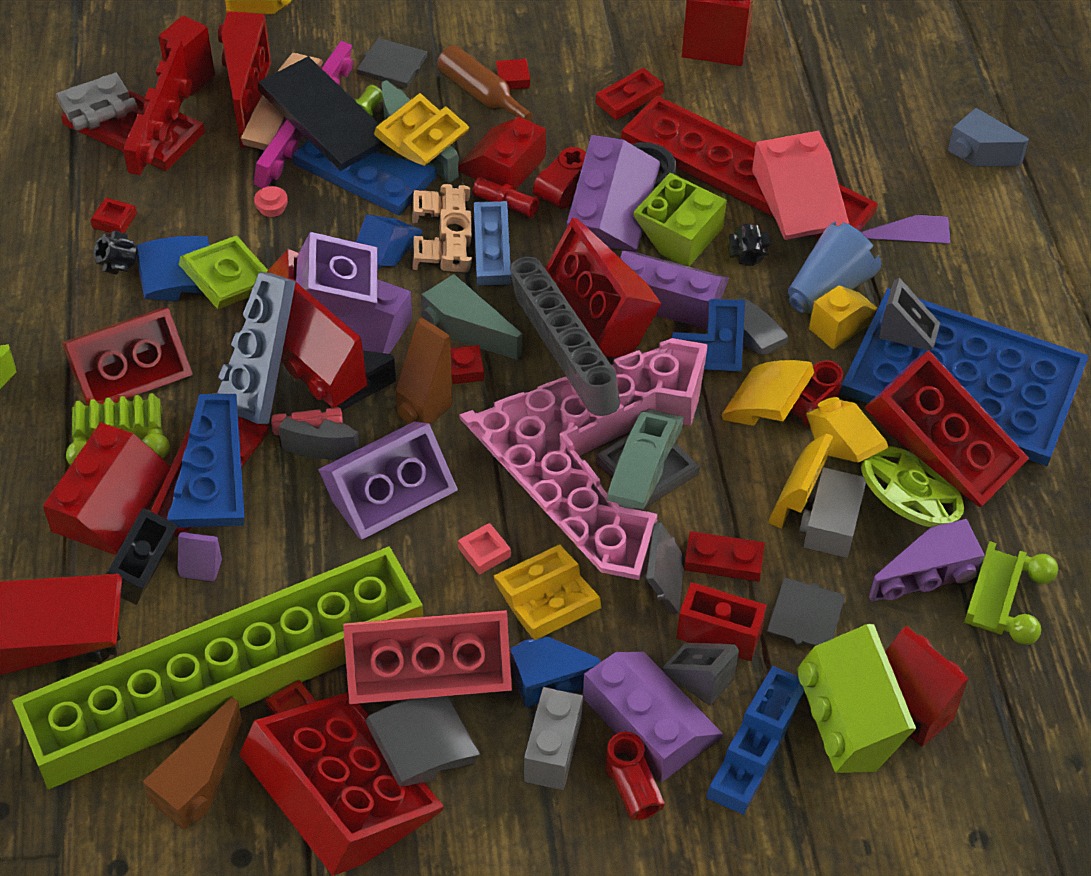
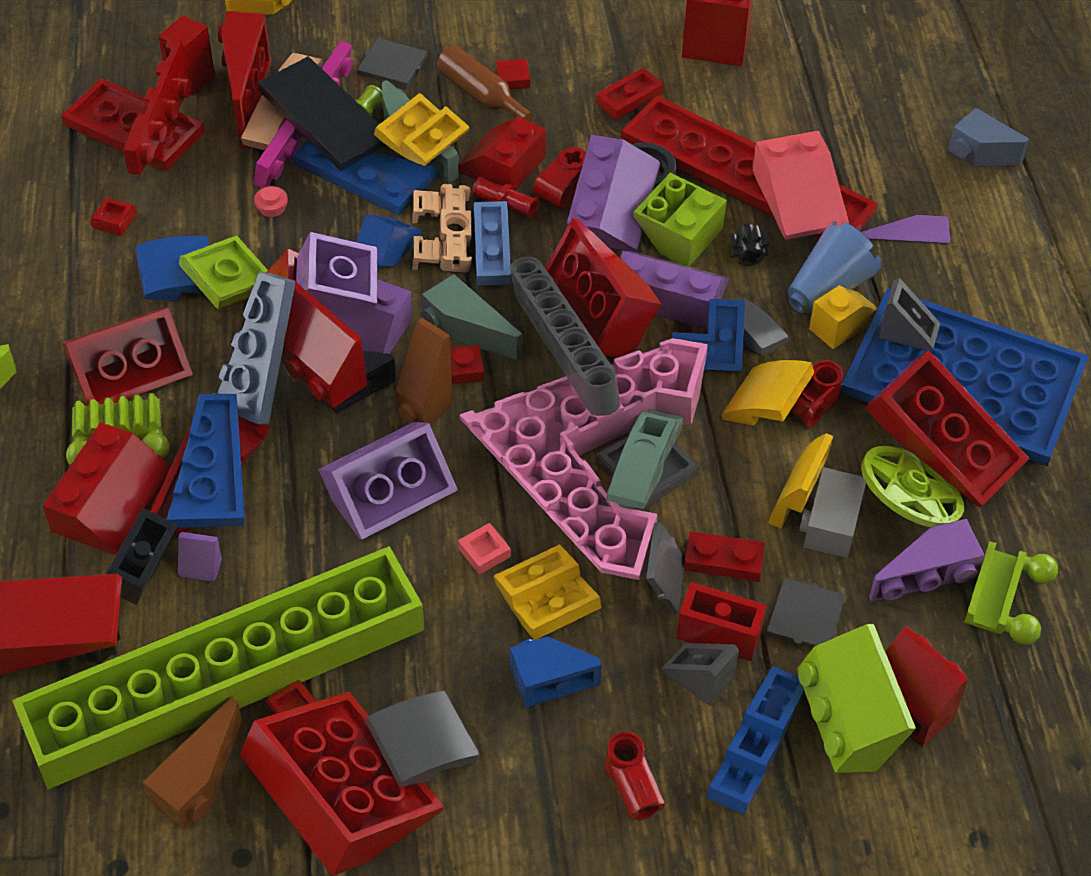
light grey plate [56,72,138,131] -> none
black gear [94,230,137,275] -> none
coral axle [271,407,343,435] -> none
dark grey slope [279,417,360,460] -> none
coral slope [343,610,512,704] -> none
light grey brick [524,687,583,790] -> none
medium lavender slope [583,652,723,782] -> none
yellow slope [806,397,888,463] -> none

